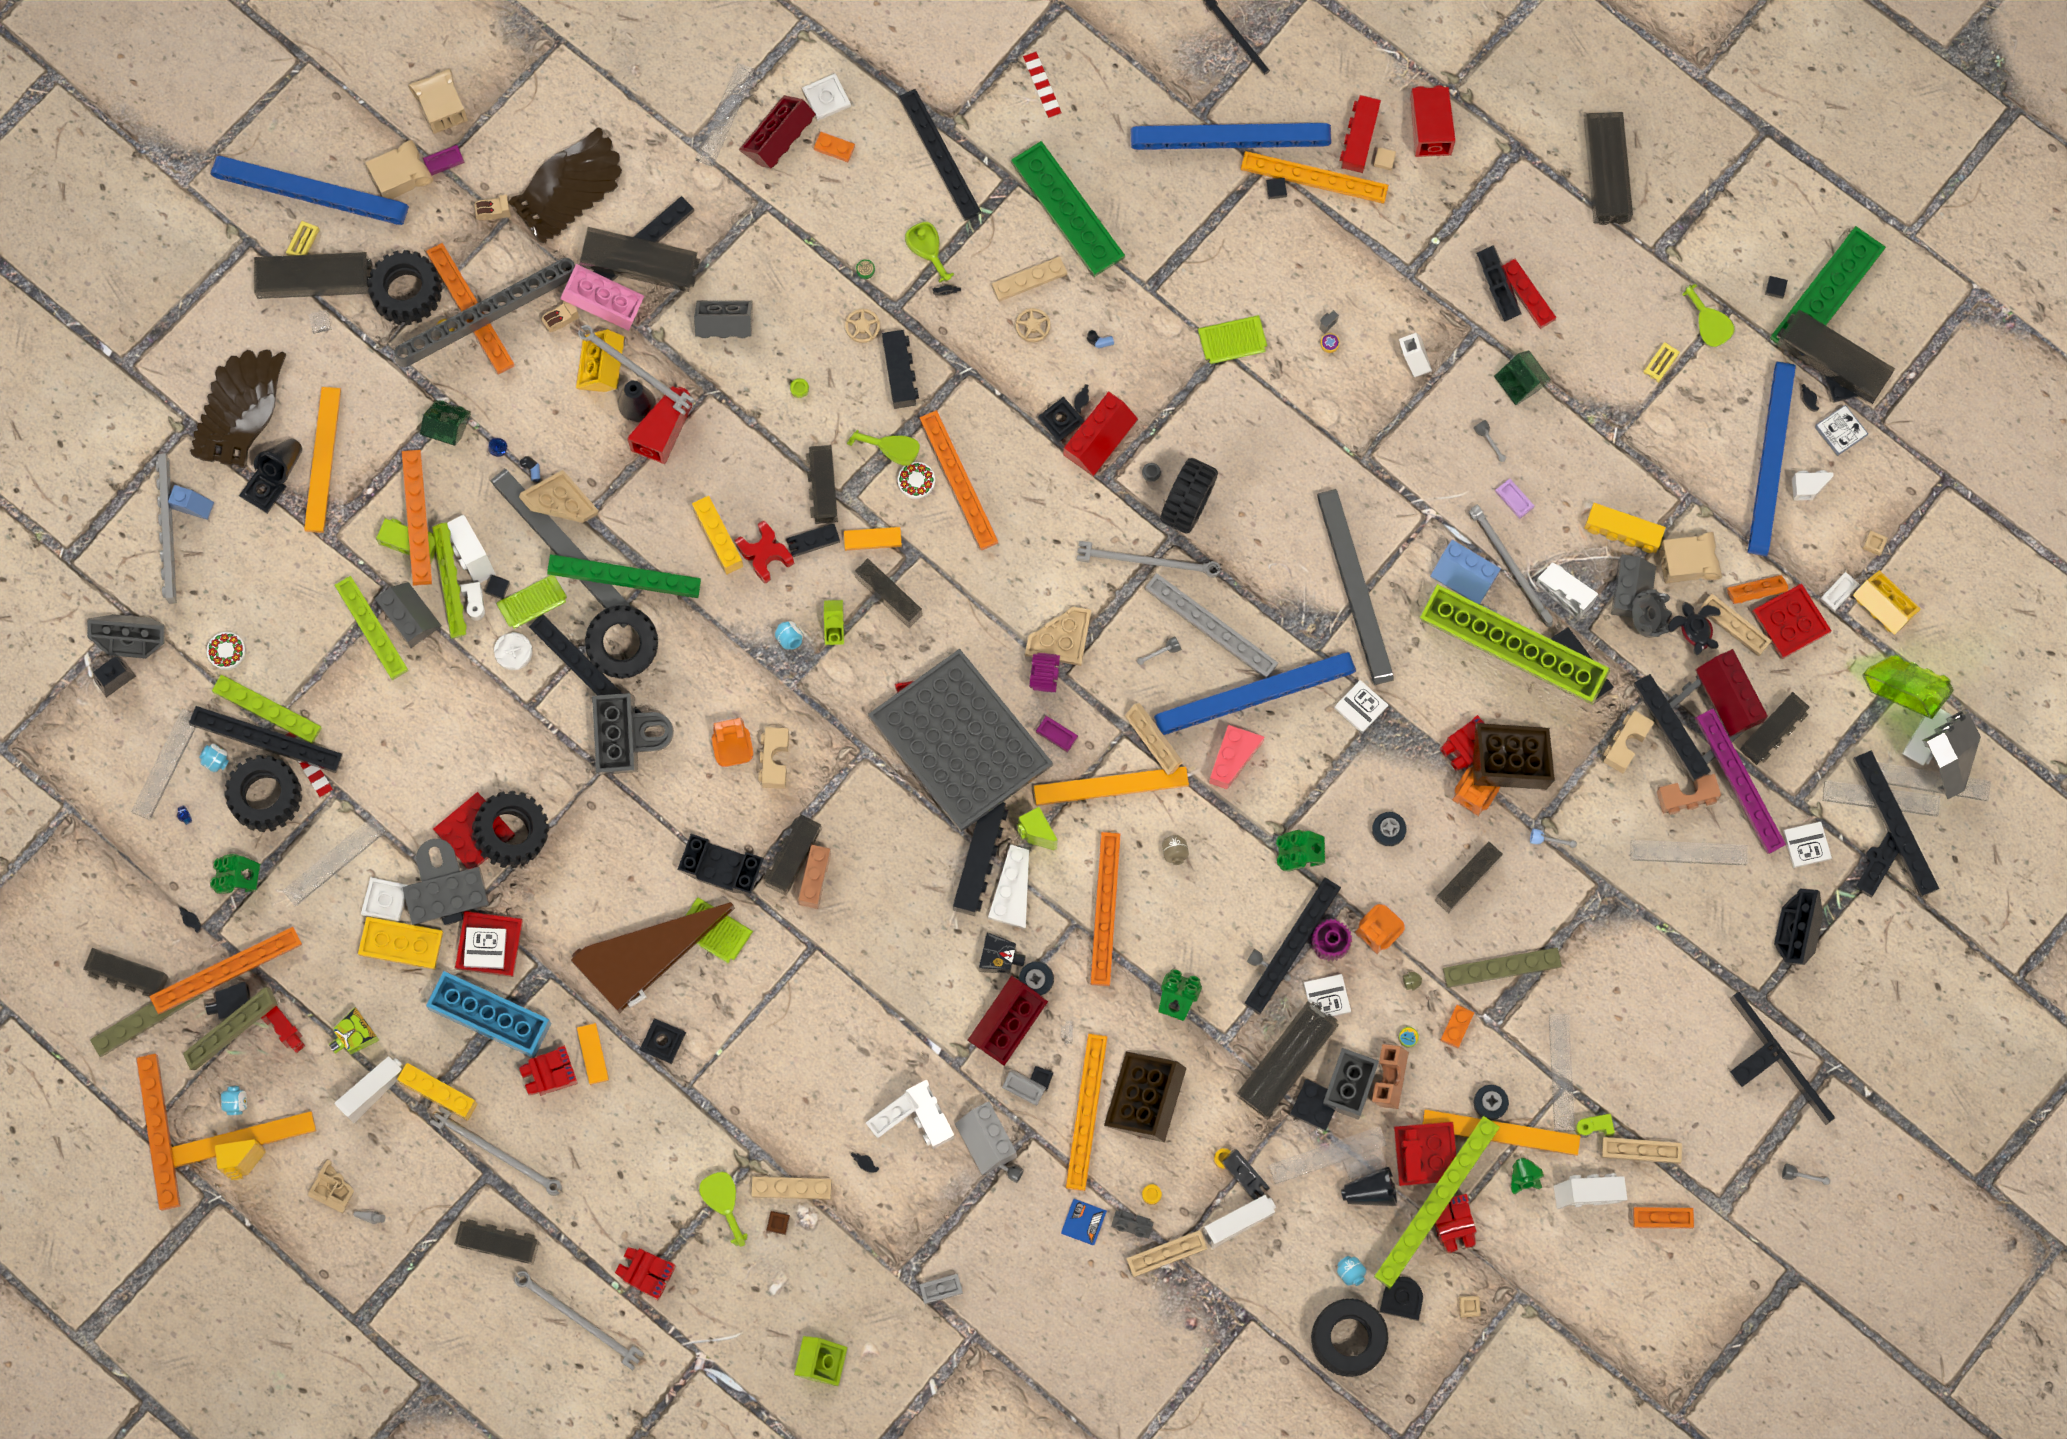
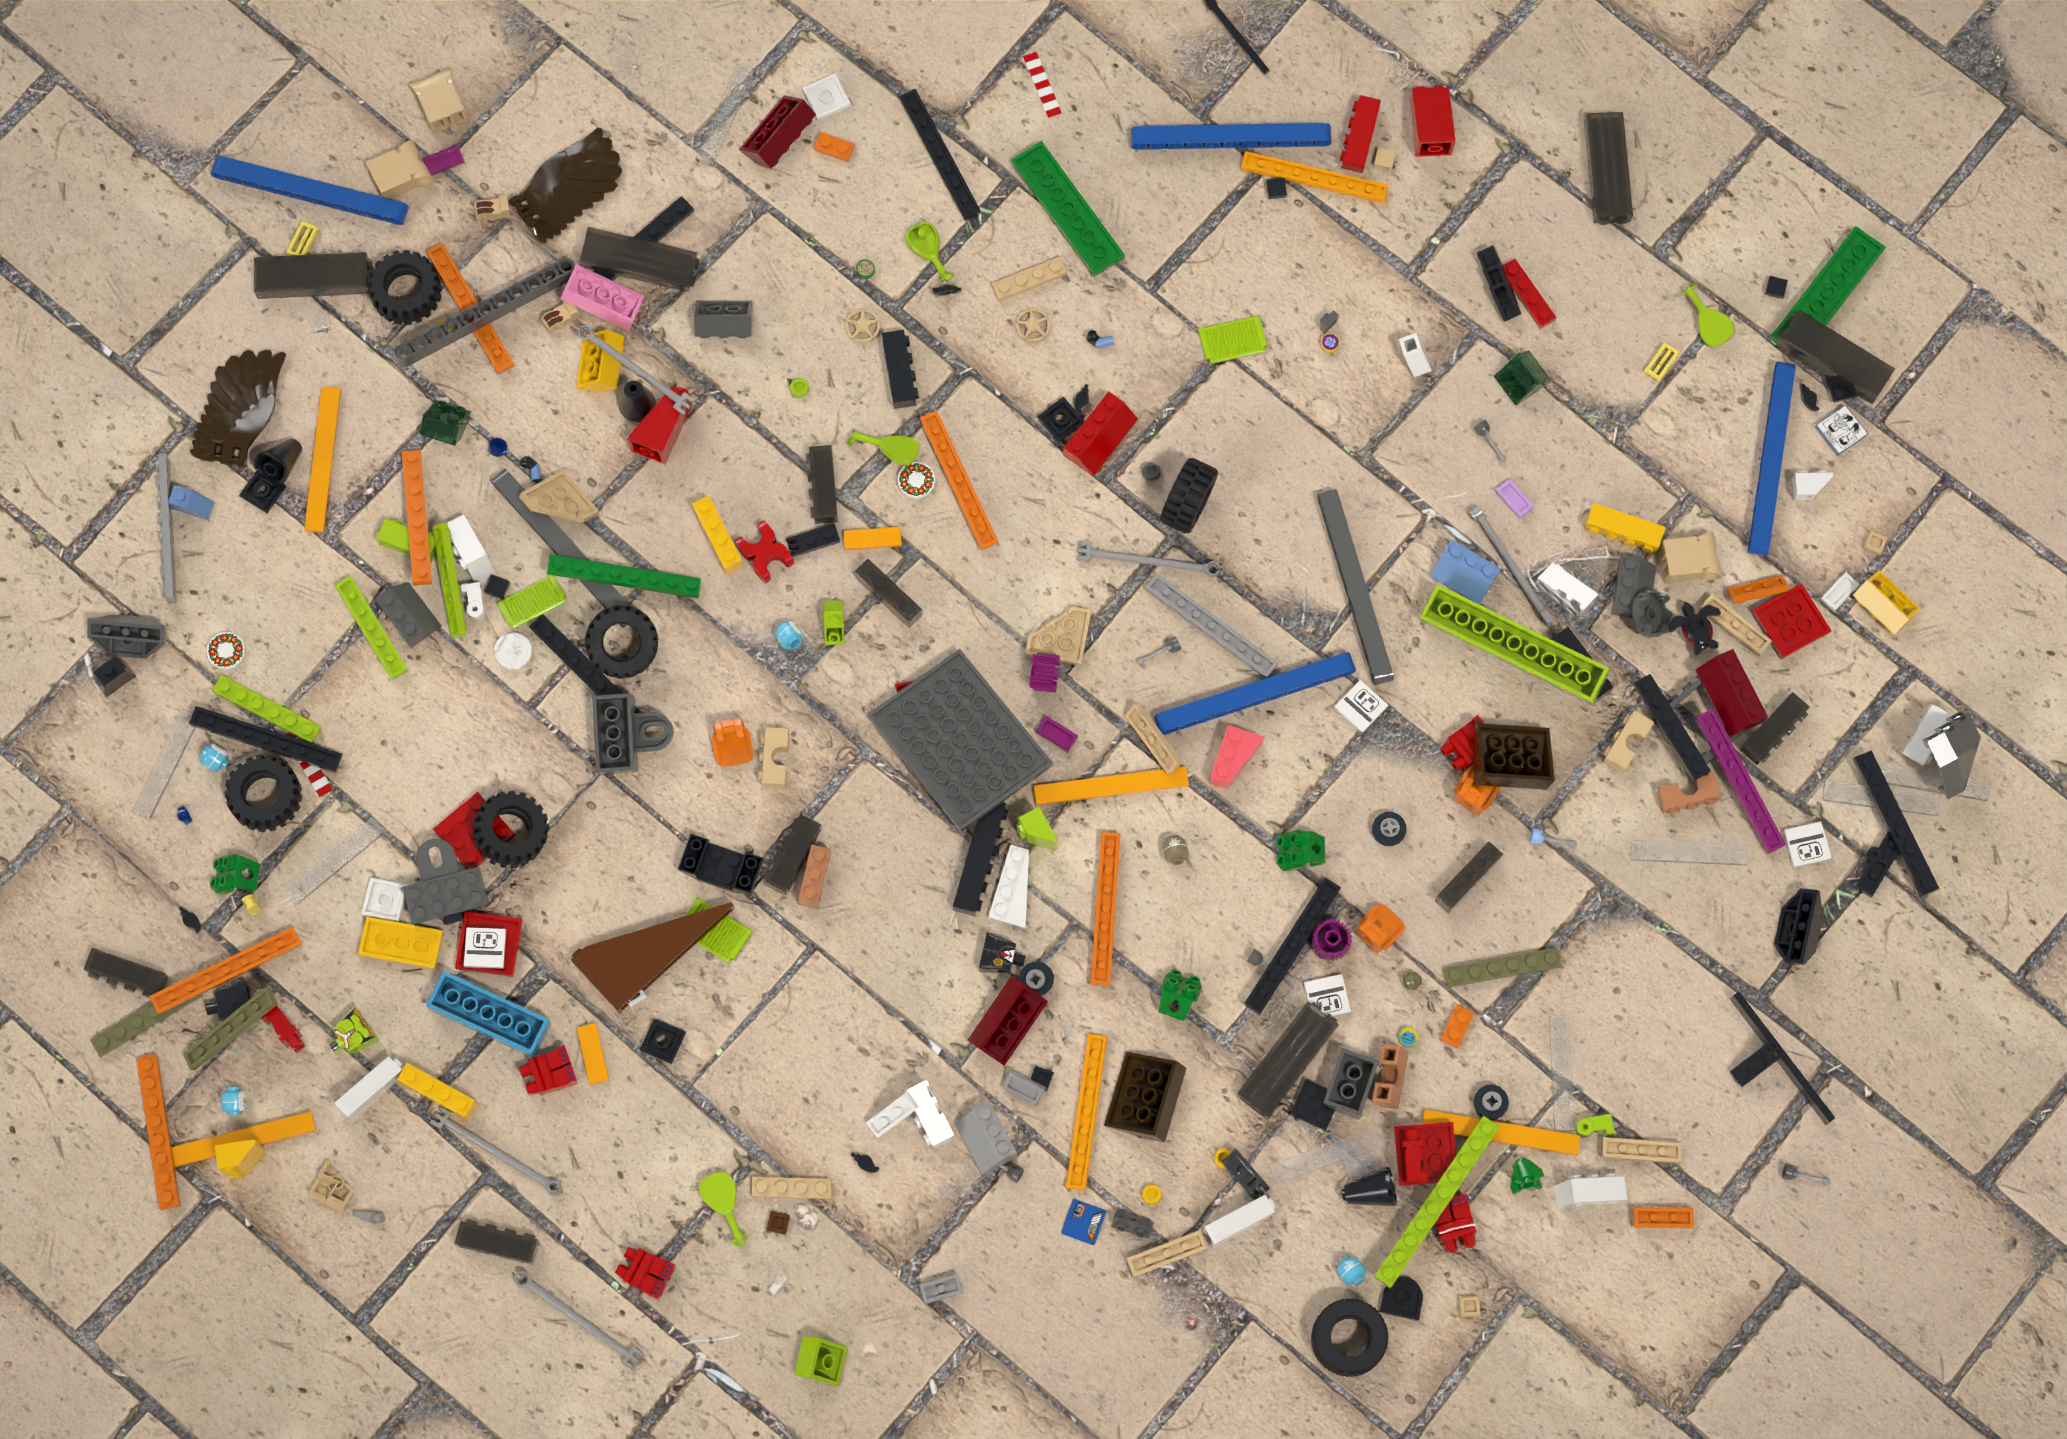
clear neon green windscreen [1862,655,1954,719] -> none
none -> light yellow bar [242,894,262,916]

